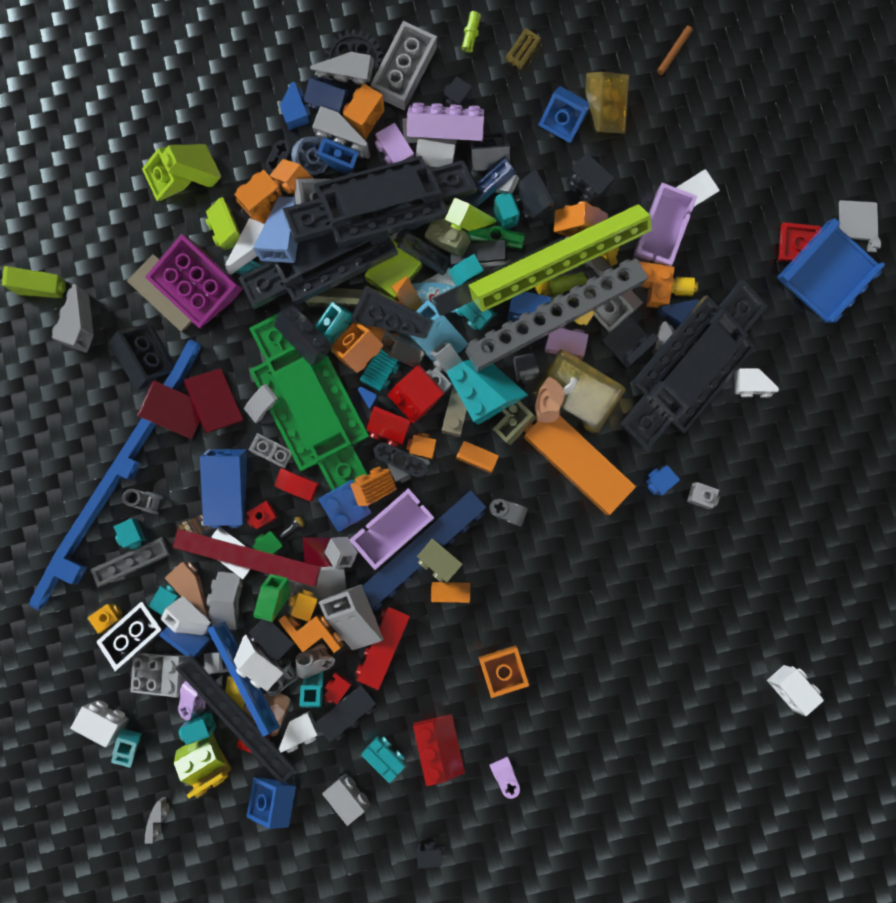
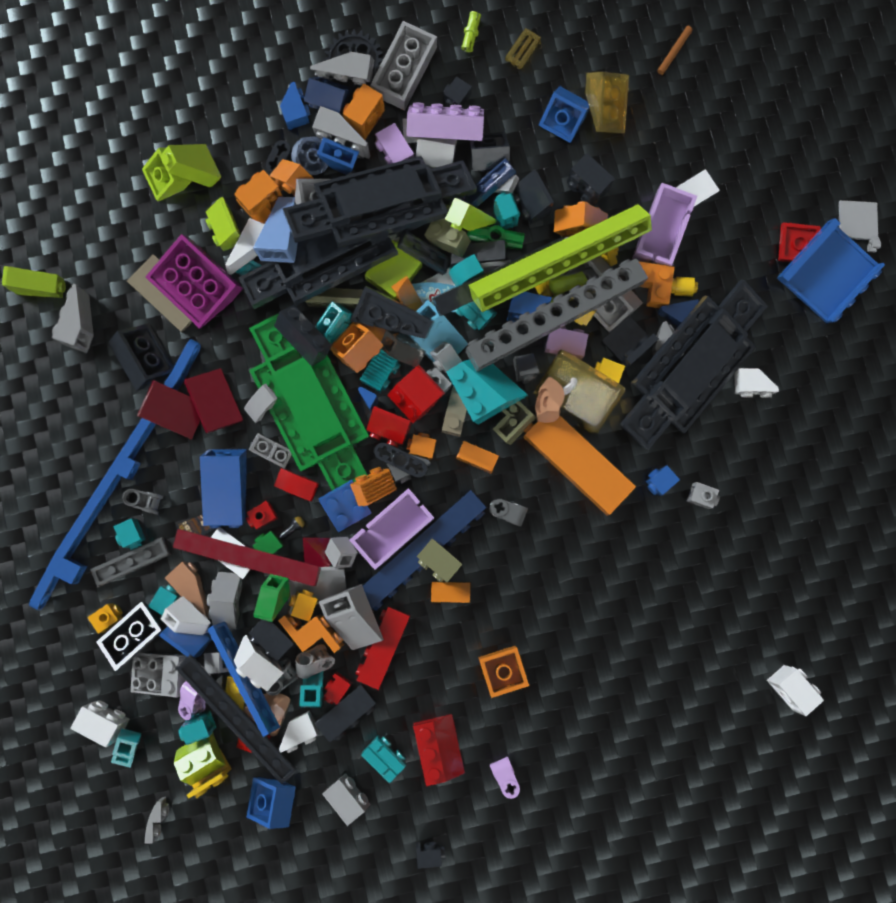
none -> yellow brick [593,358,625,386]

